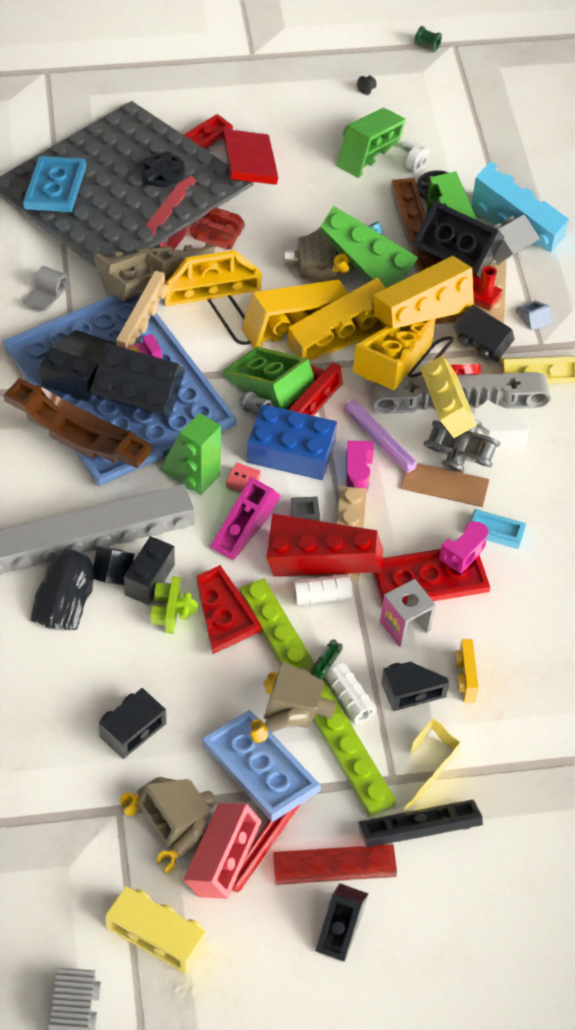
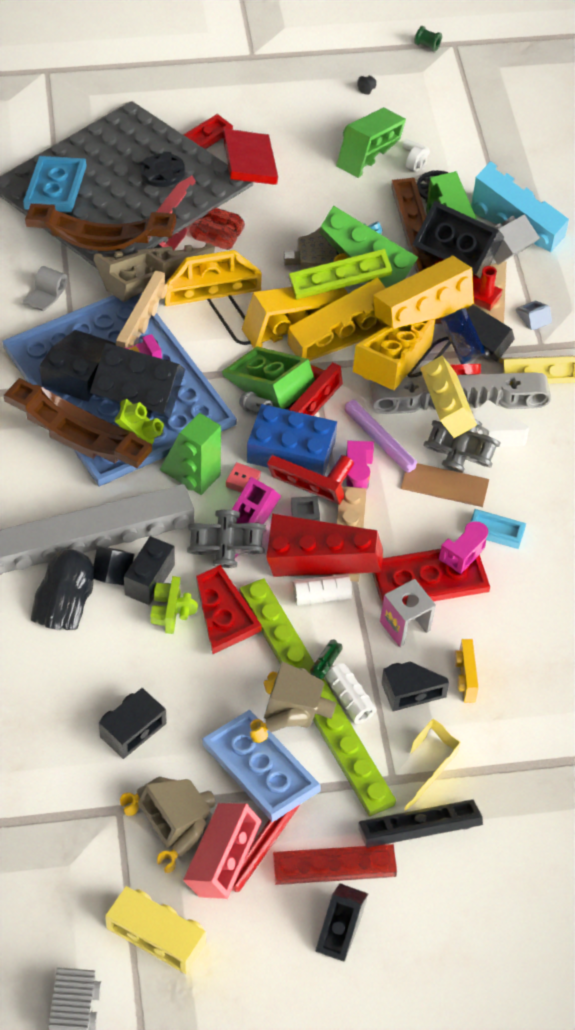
none -> reddish brown piece [25,203,176,251]
none -> lime hips [114,399,164,445]
none -> dark grey axle [187,510,266,568]
none -> red piece [267,455,354,505]
none -> lime plate [289,249,392,300]
none -> clear blue plate [441,308,486,364]

